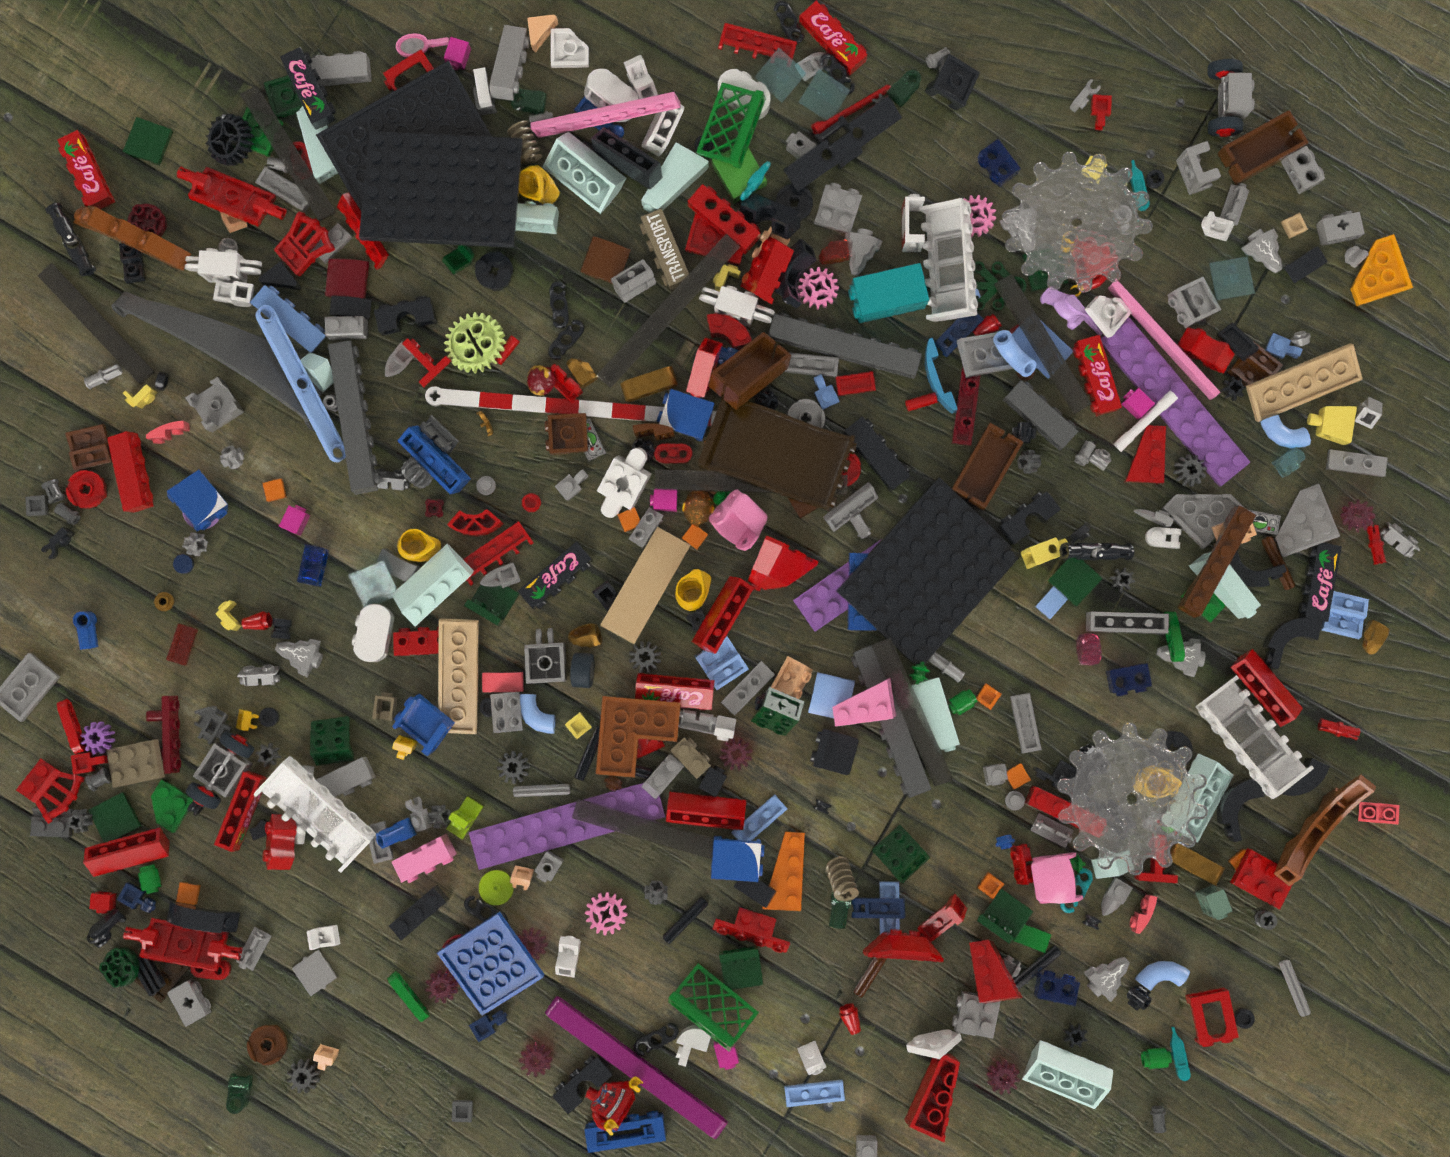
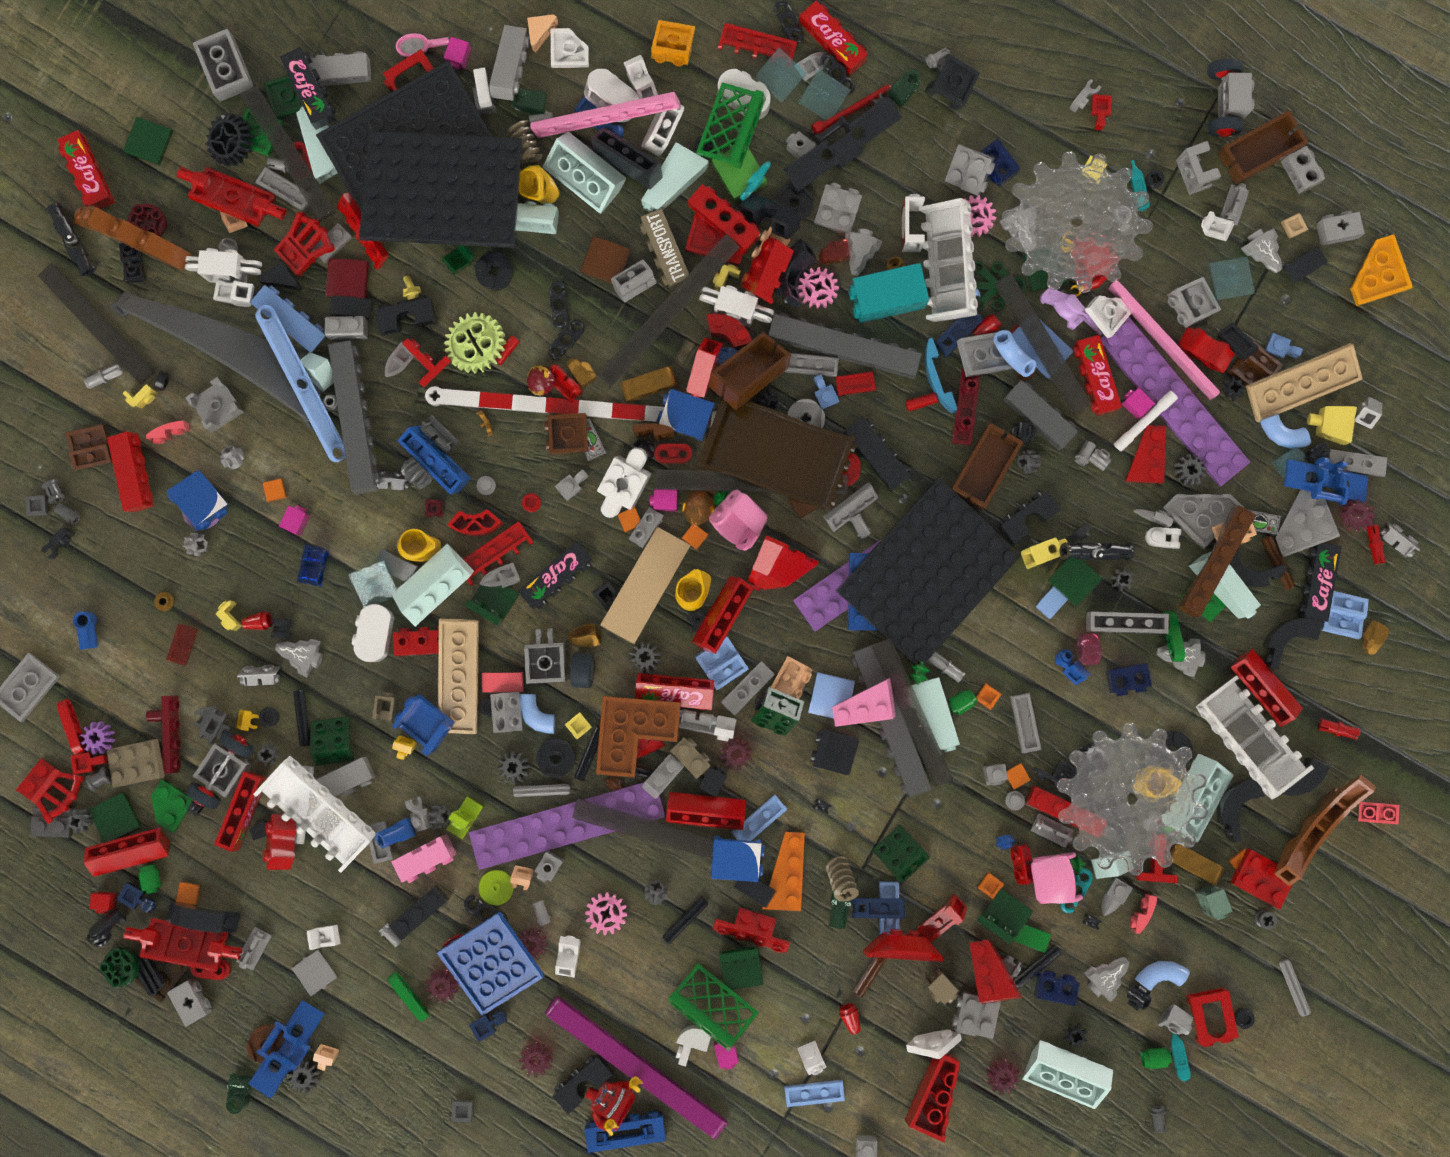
red plate [66,470,107,509] -> none
dark blue tile [173,554,194,574] -> none
black piece [634,1023,679,1056] -> none
light grey plate [1291,331,1311,347] -> none
light grey plate [1344,246,1369,268] -> none
none -> light grey brick [193,29,255,102]
none -> blue piece [249,1000,325,1099]
none -> black axle [293,689,310,746]
none -> light grey pin [379,923,403,948]
none -> light yellow plate [403,275,422,300]
none -> light grey pin [532,900,552,926]
none -> black plate [536,739,576,778]
none -> light orange plate [651,20,695,66]
none -> pearl gold plate [886,257,905,270]
none -> dark tan brick [924,967,958,1005]
none -> light grey plate [945,144,995,196]
none -> blue plate [1055,649,1090,686]
none -> light grey brick [1158,1004,1194,1035]
none -> blue piece [1284,457,1368,505]
none -> black plate [1305,441,1331,464]

